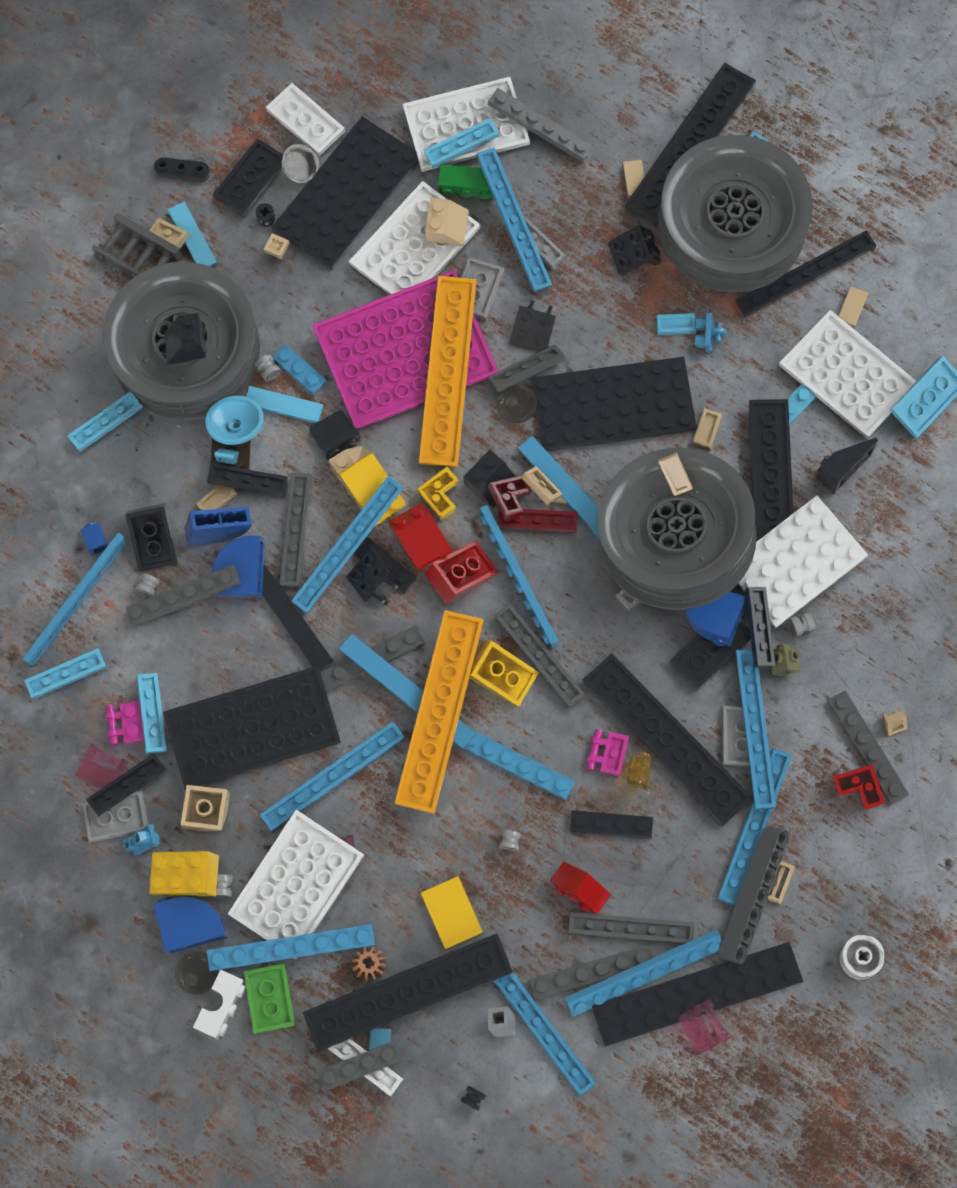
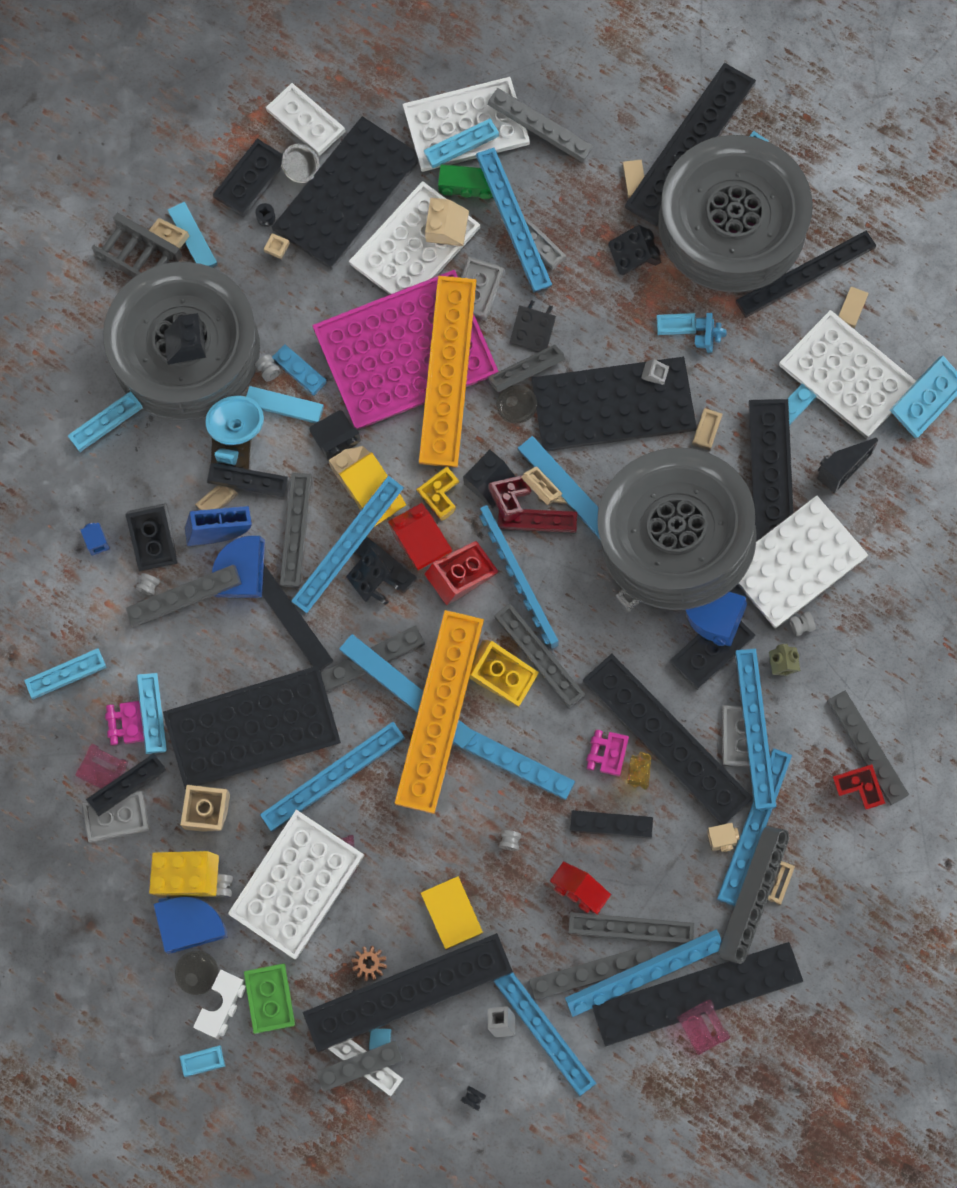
dark azure tile [23,533,127,667] -> none
dark azure hips [123,824,160,856] -> none
black plate [154,157,210,182] -> none
dark azure plate [207,924,375,971] -> none
tan tile [658,452,693,496] -> none
plate [745,587,775,668] -> none
white brick [839,935,884,980] -> none
tan tile [884,709,908,736] -> none
none -> medium azure tile [179,1045,226,1077]
none -> light grey slope [641,359,669,385]
none -> tan brick [707,823,740,852]

